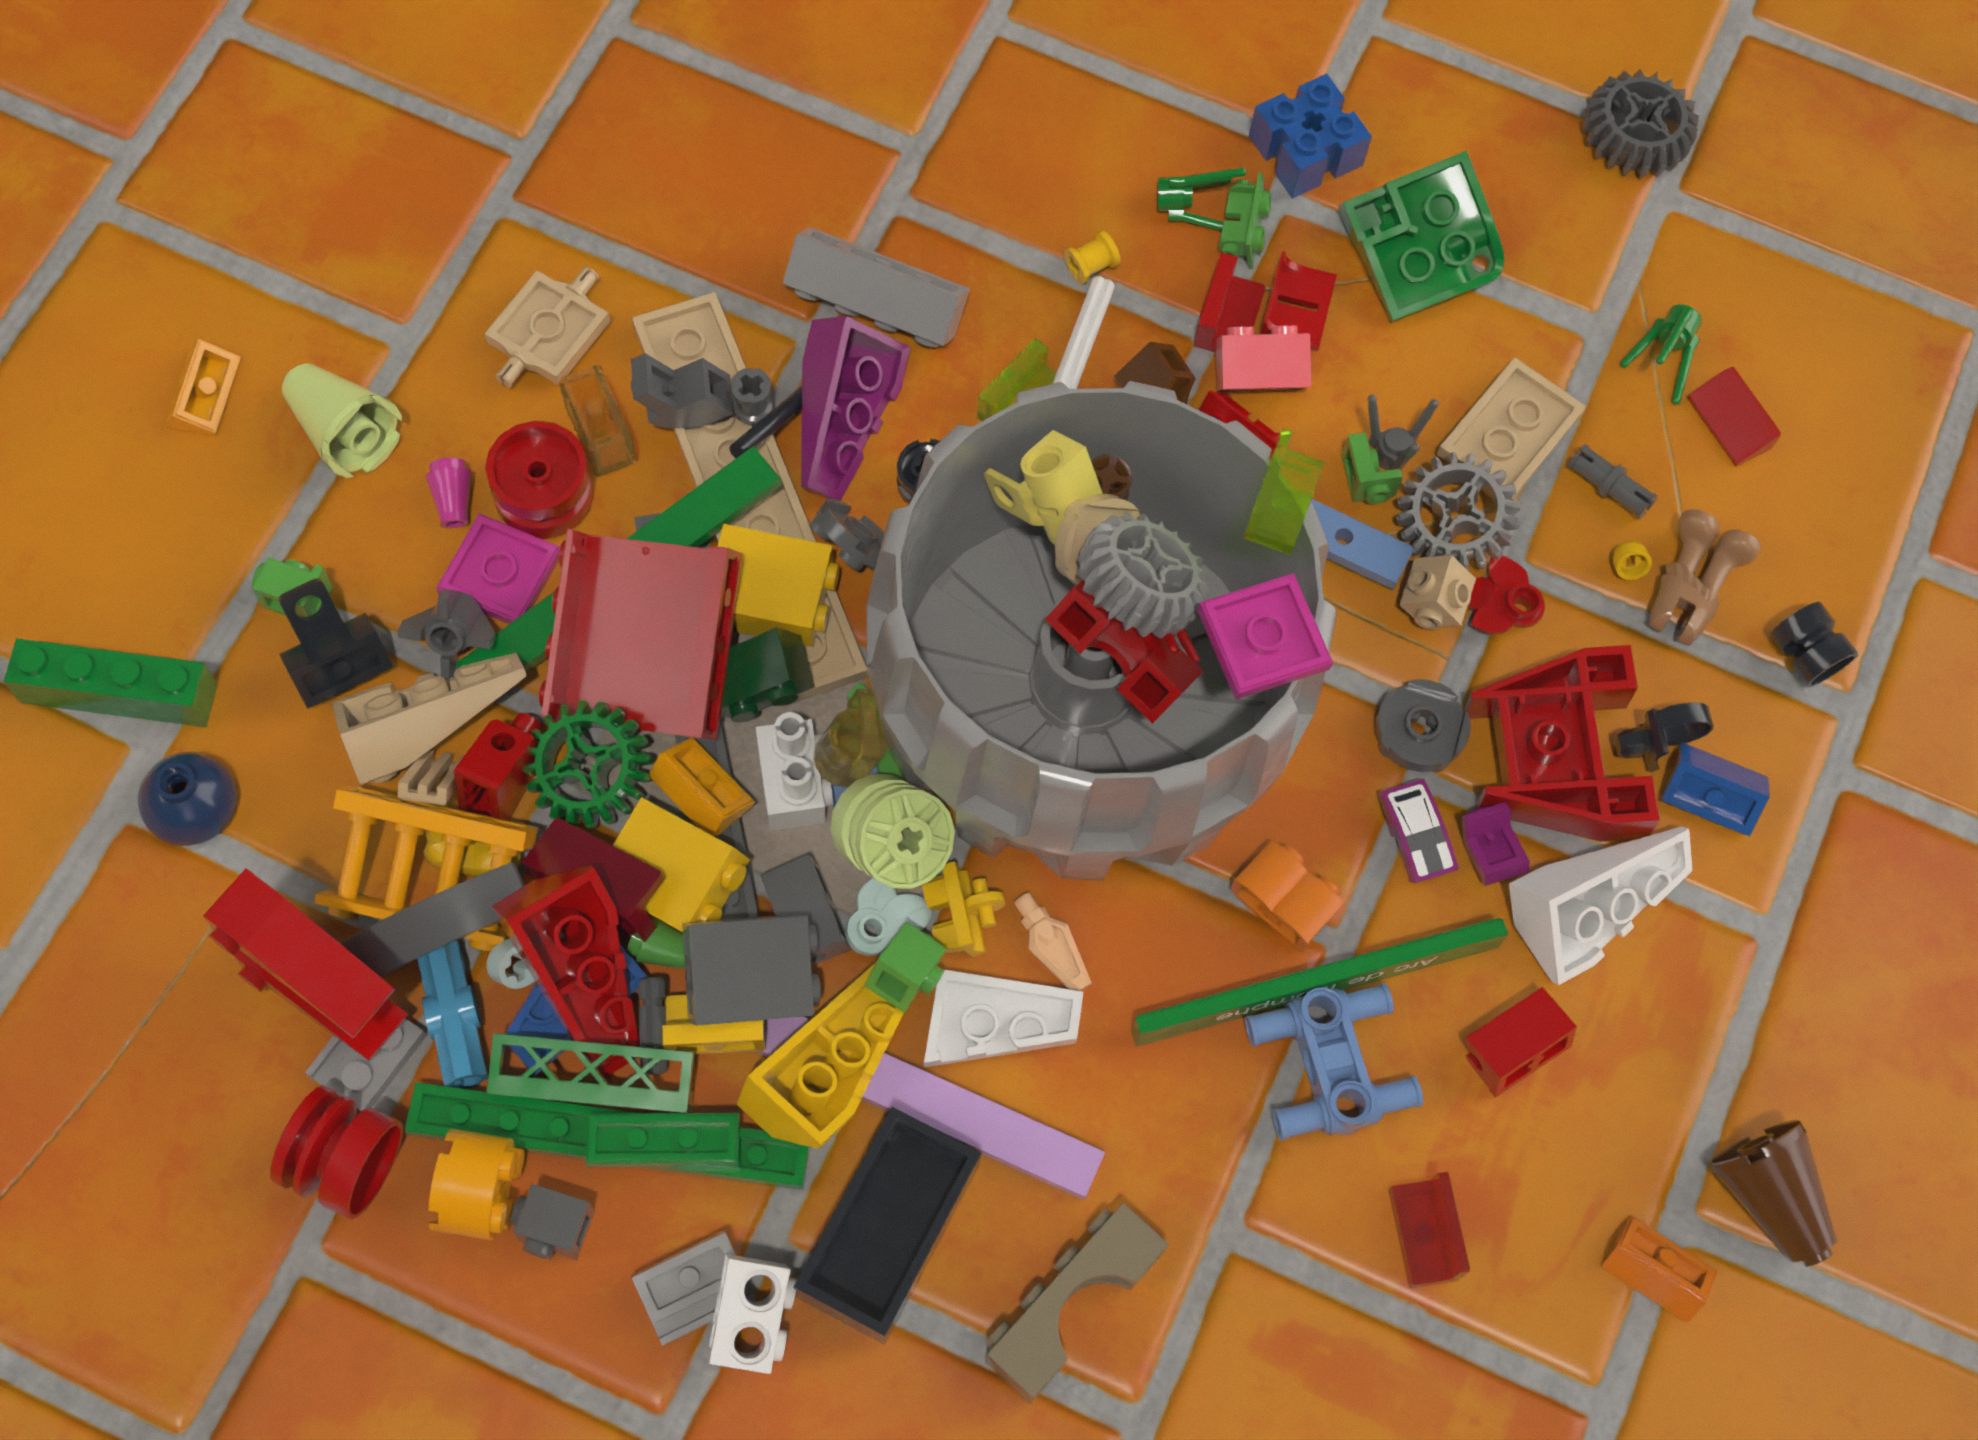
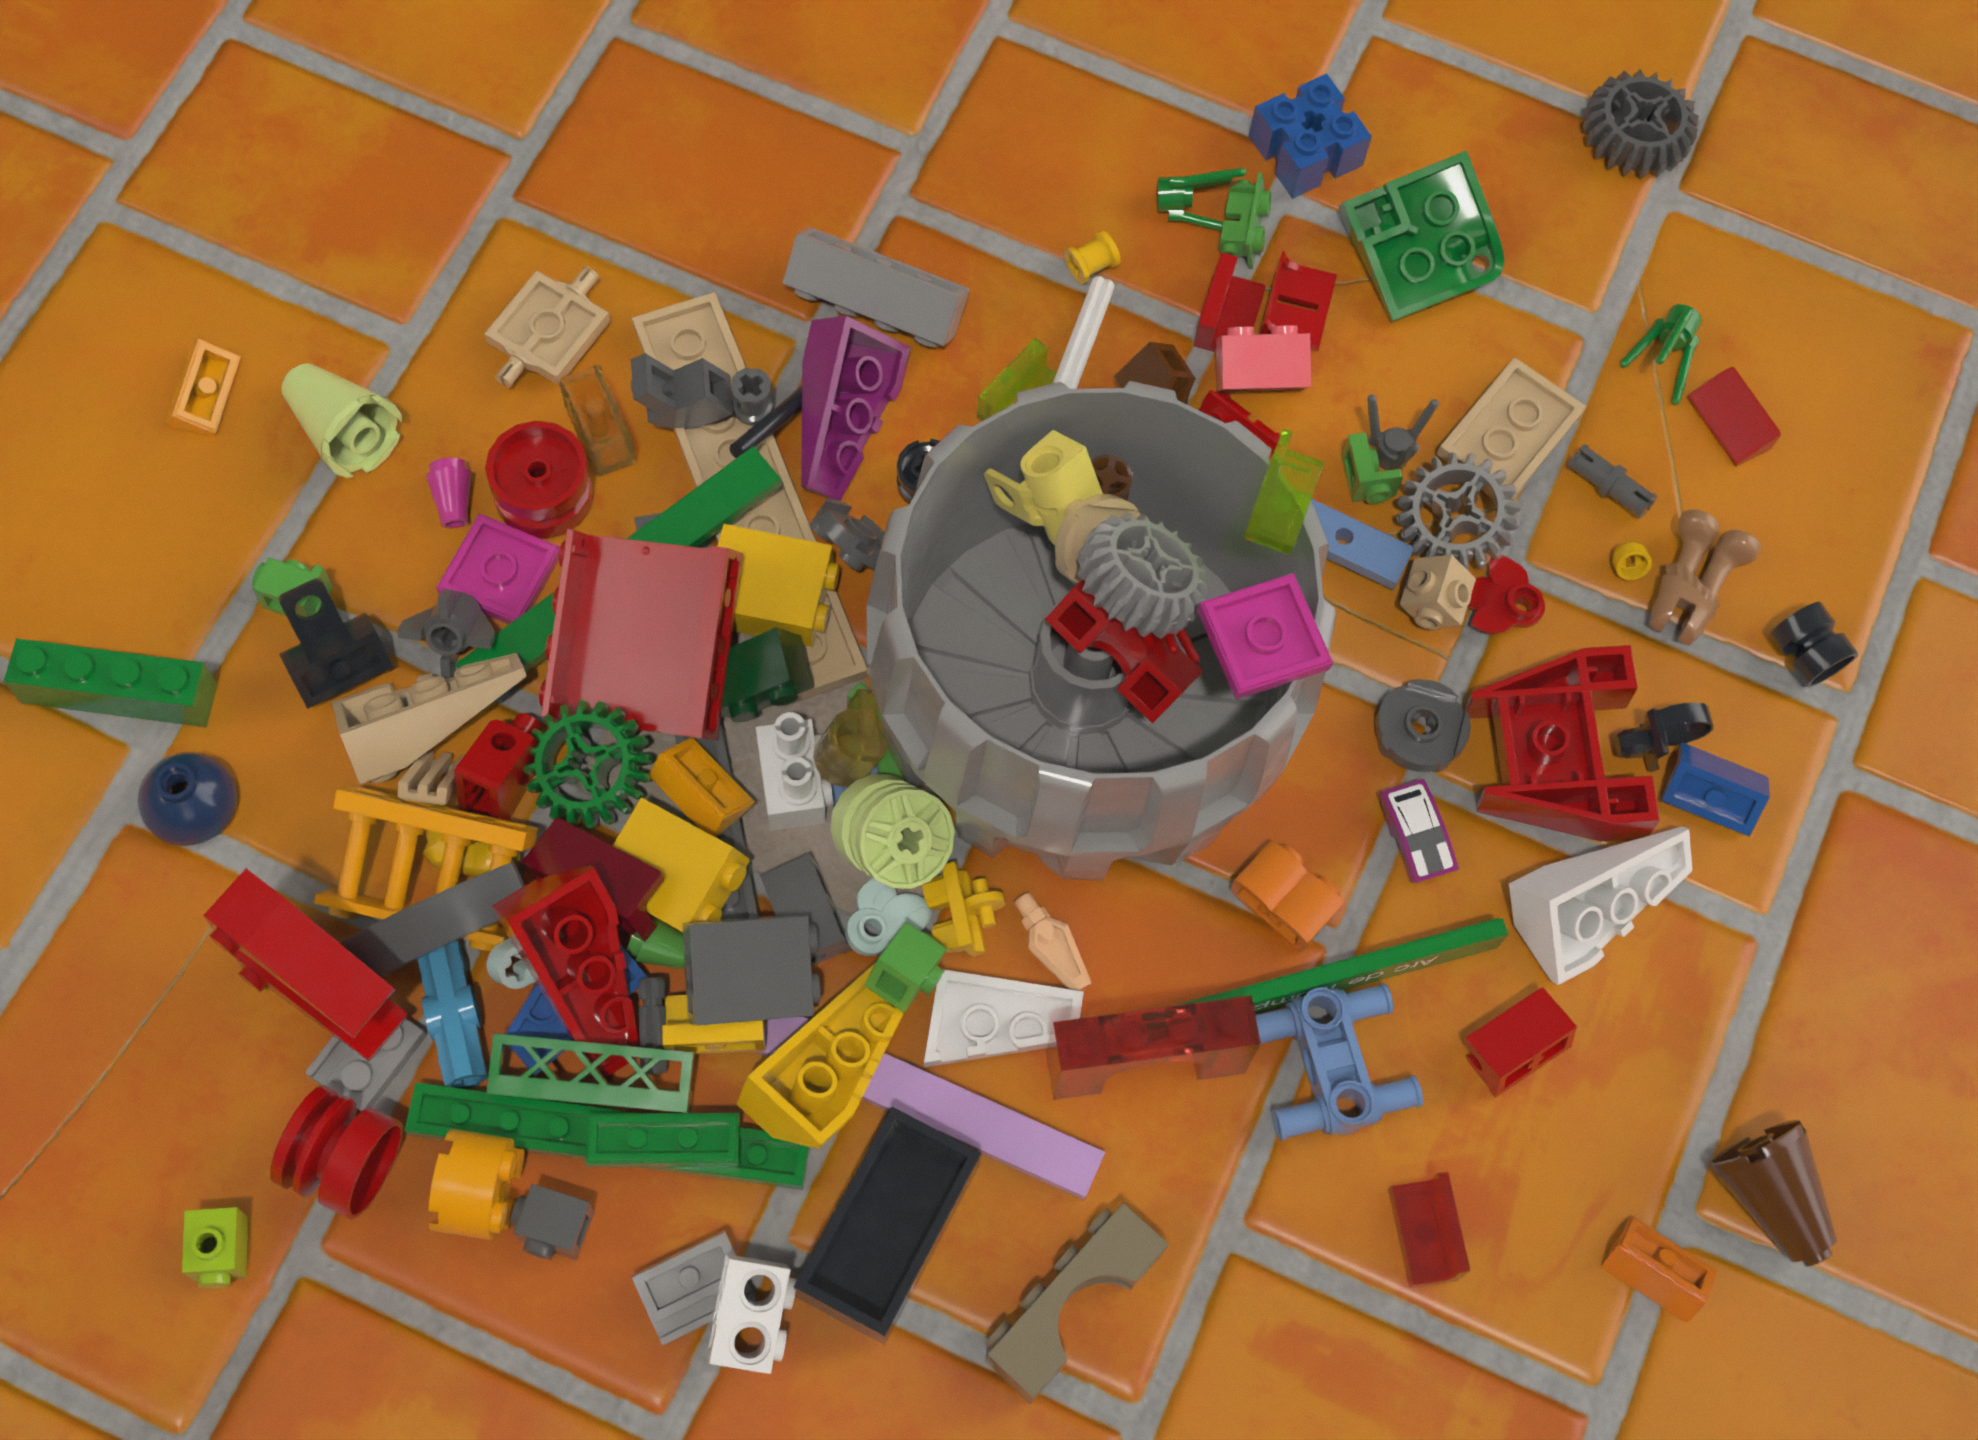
magenta bracket [1462,802,1530,886] -> none
none -> lime brick [182,1207,248,1288]
none -> clear red arch [1046,995,1261,1100]

